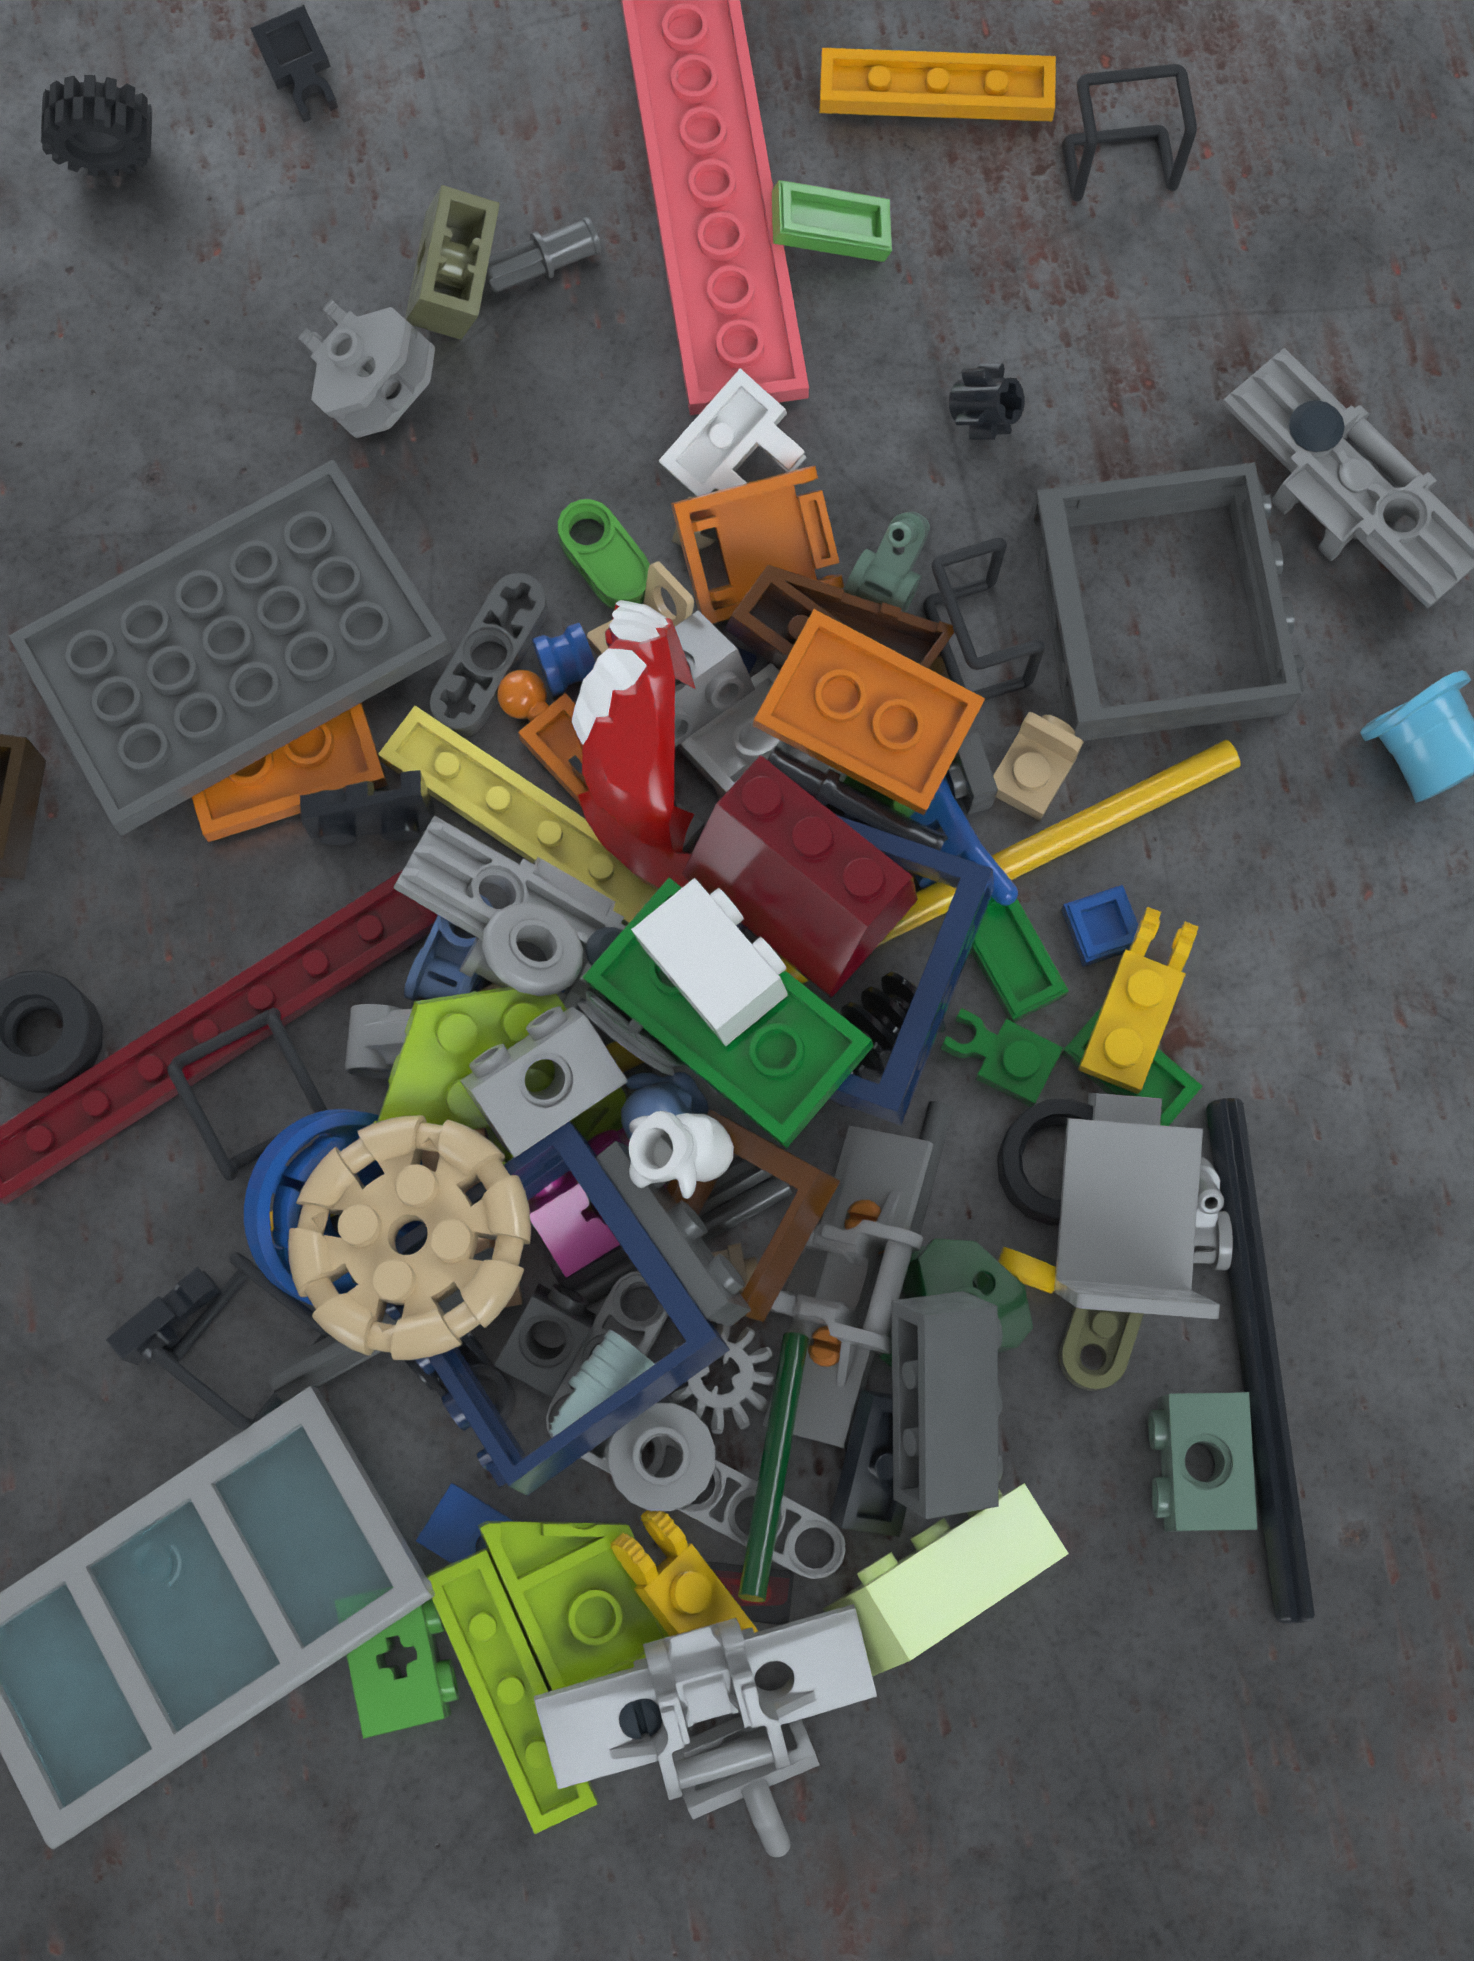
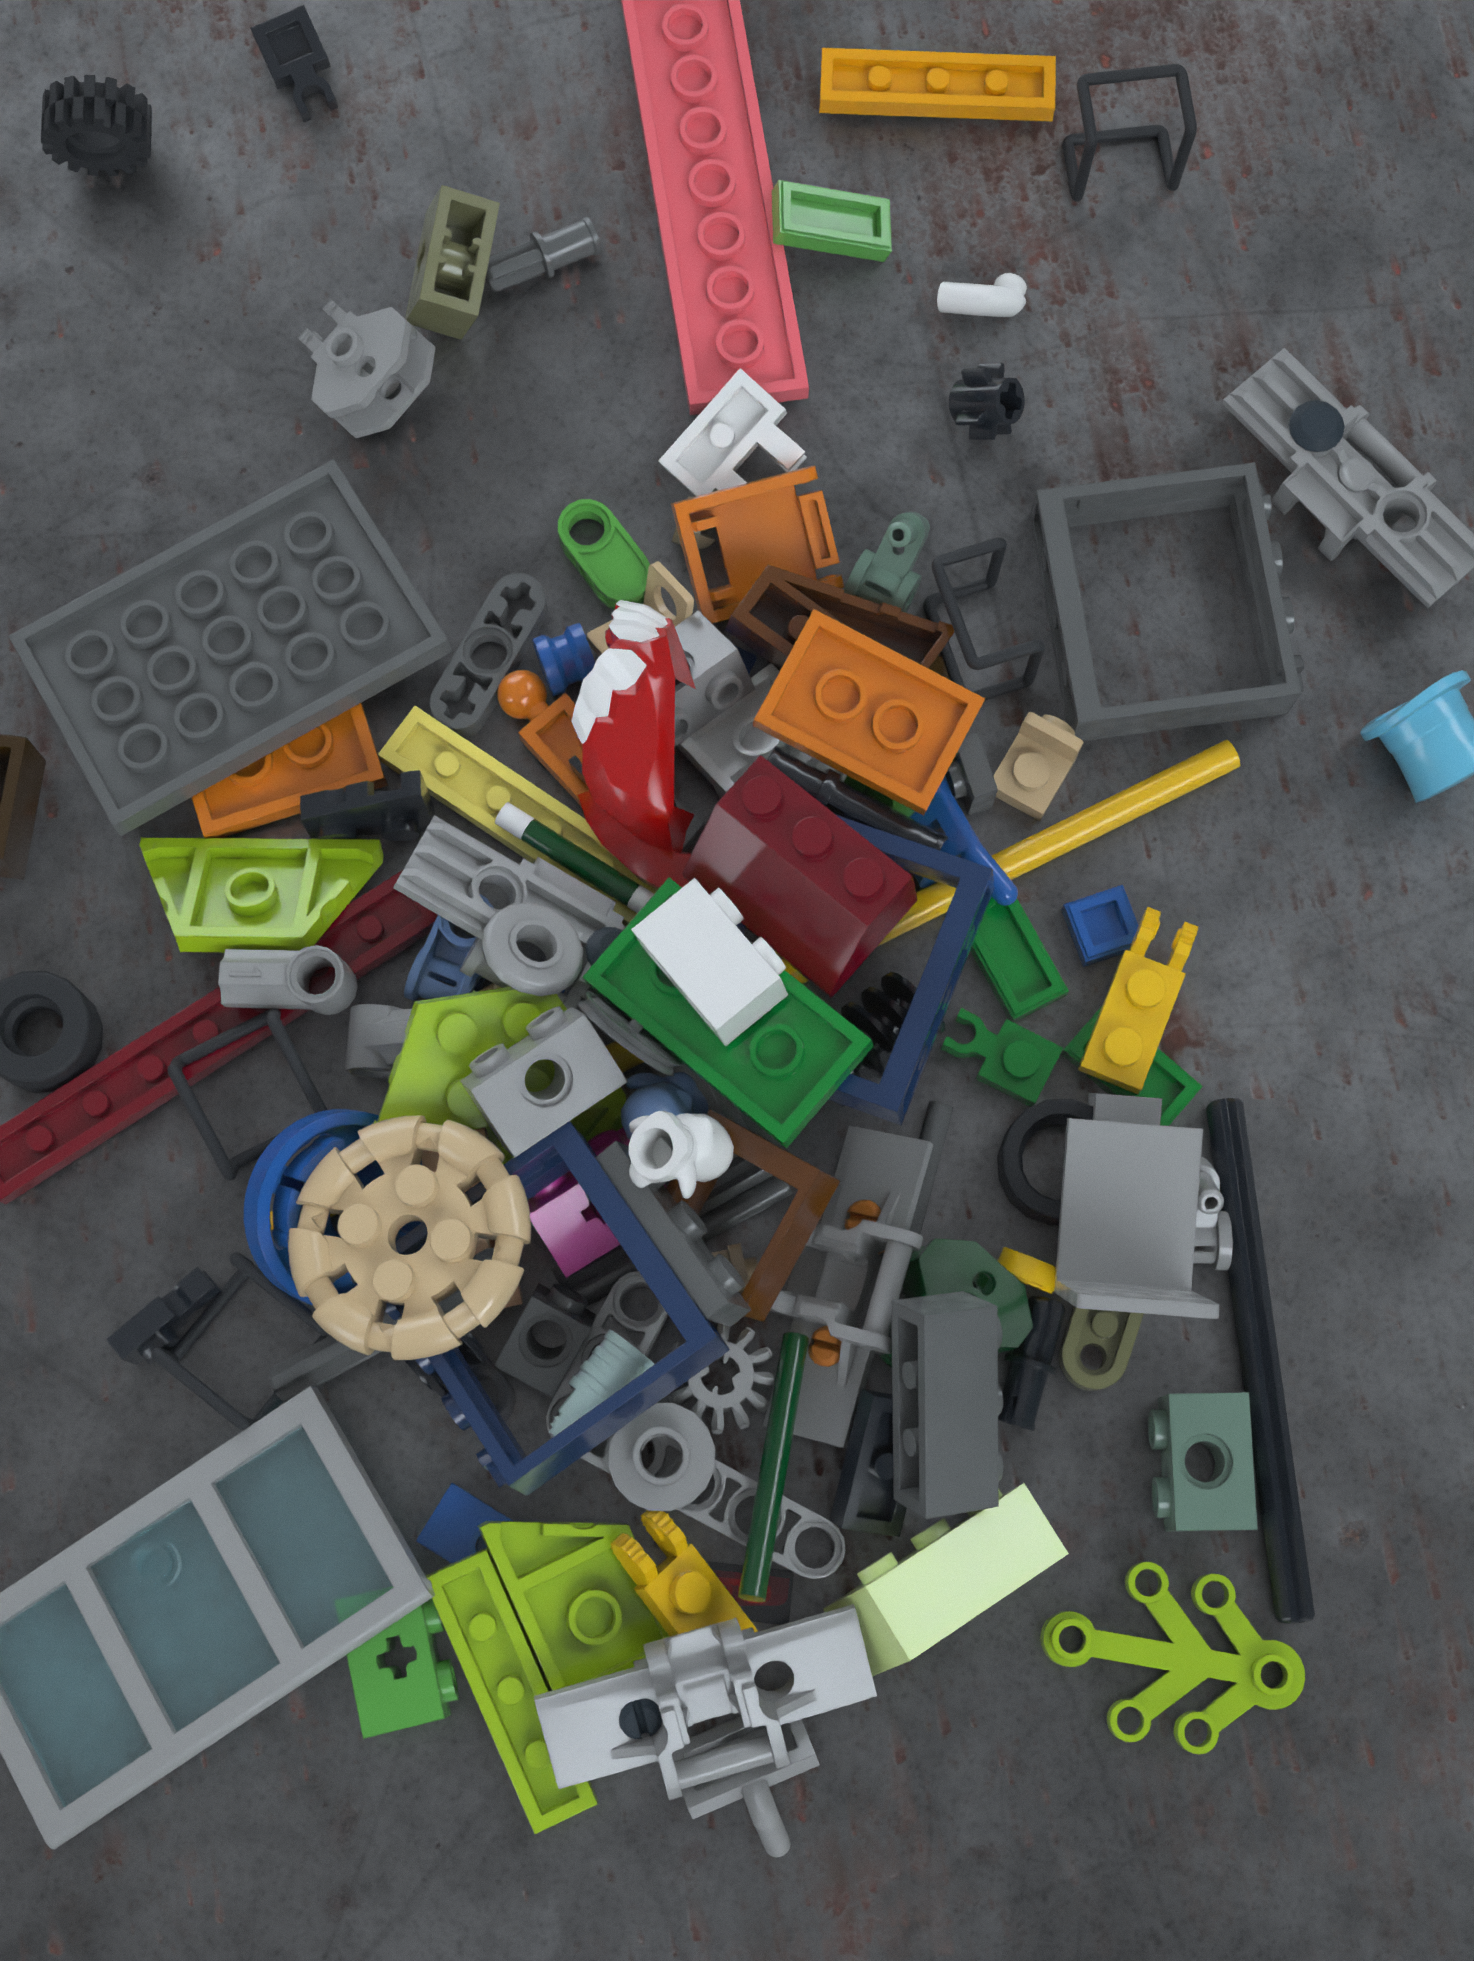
none -> lime wing [139,837,384,953]
none -> light grey piece [218,945,358,1015]
none -> dark green bar [495,802,654,913]
none -> white arm [937,273,1027,317]
none -> black axle [998,1296,1066,1431]
none -> lime plant [1040,1562,1305,1754]

